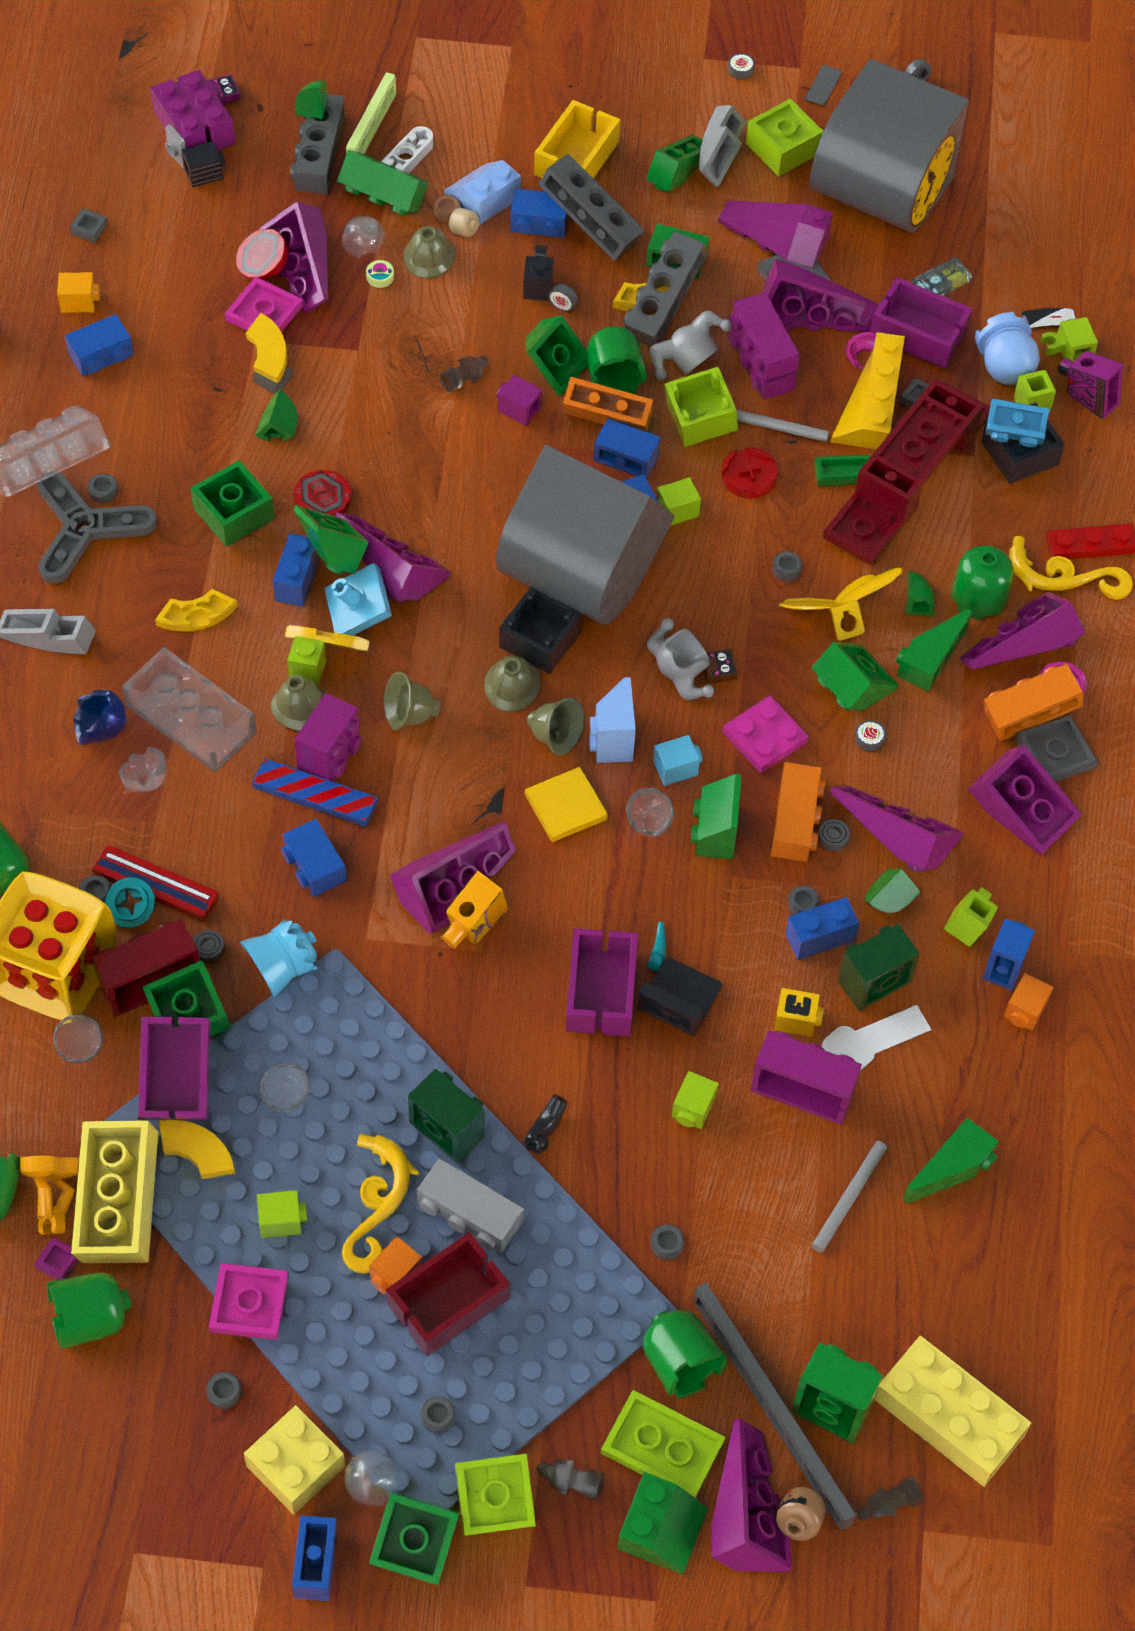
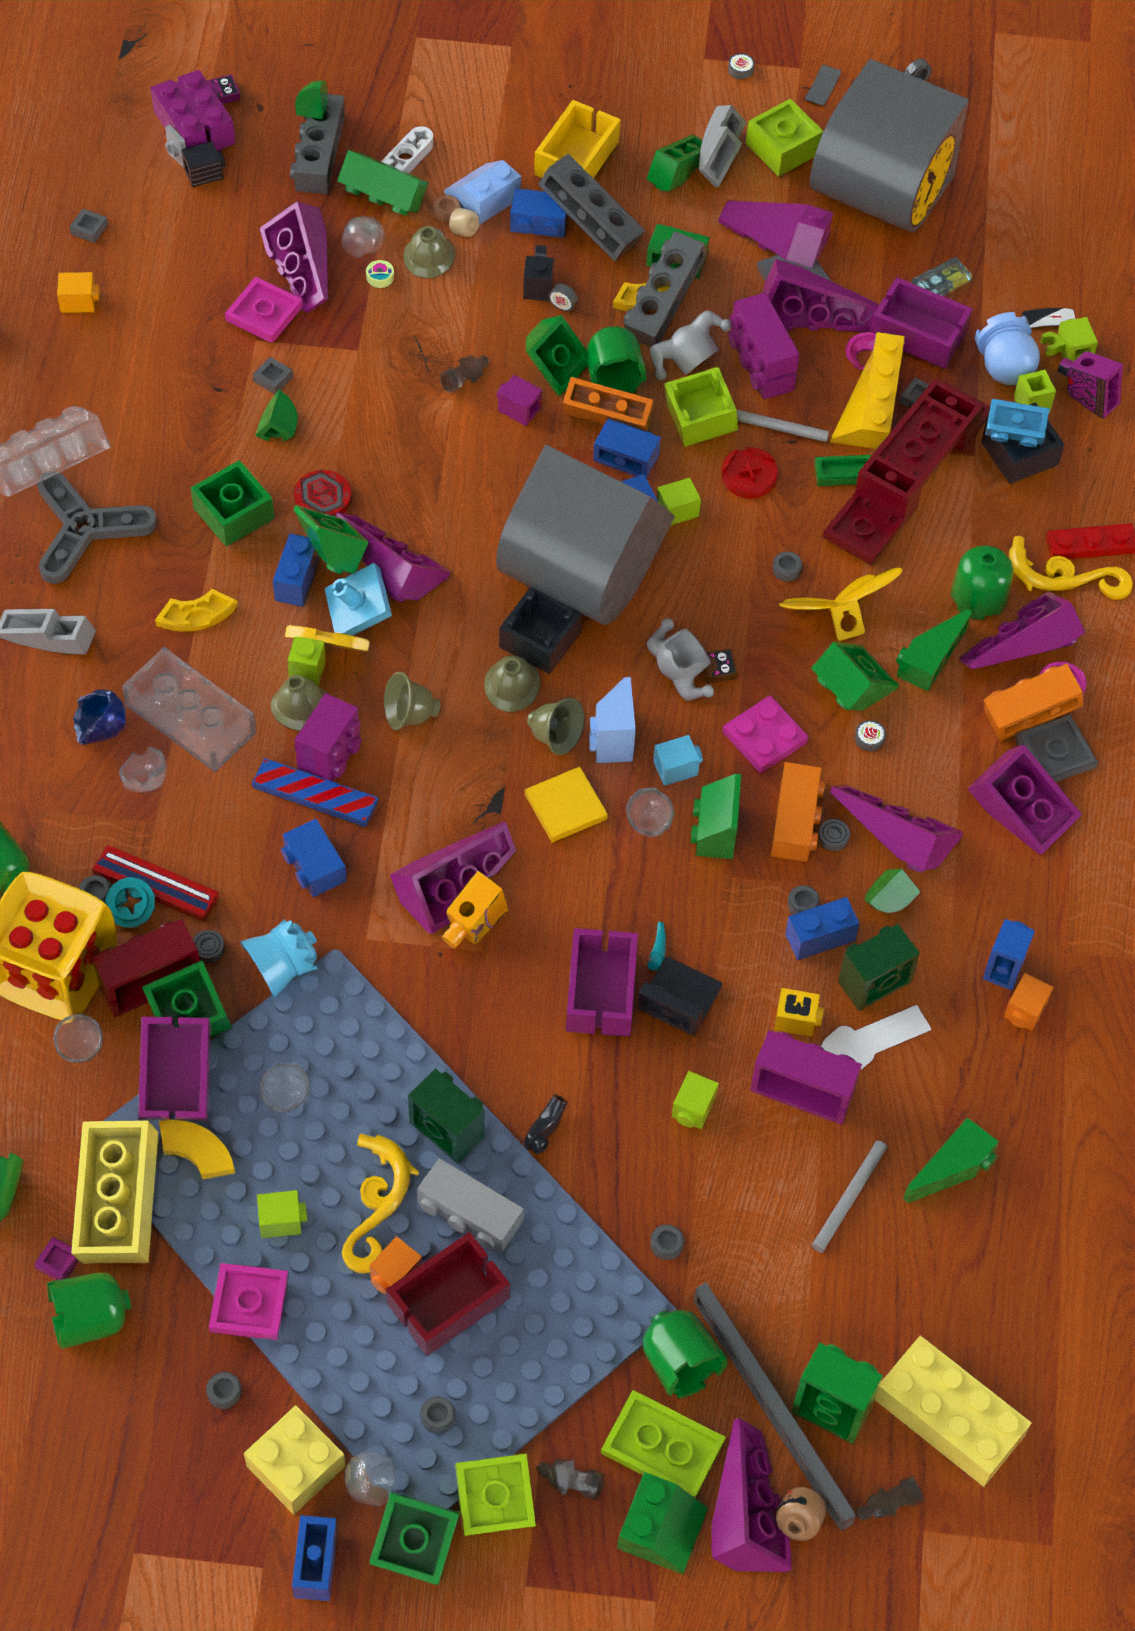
light orange piece [20,1156,79,1235] -> none
blue brick [65,314,134,376] -> none
dark grey tile [88,474,118,503] -> none
tile [236,229,289,281] -> none
yellow tile [245,313,287,383] -> none
yellowish green tile [346,72,396,154] -> none
green brick [905,571,935,617] -> none
lime brick [944,887,998,947] -> none

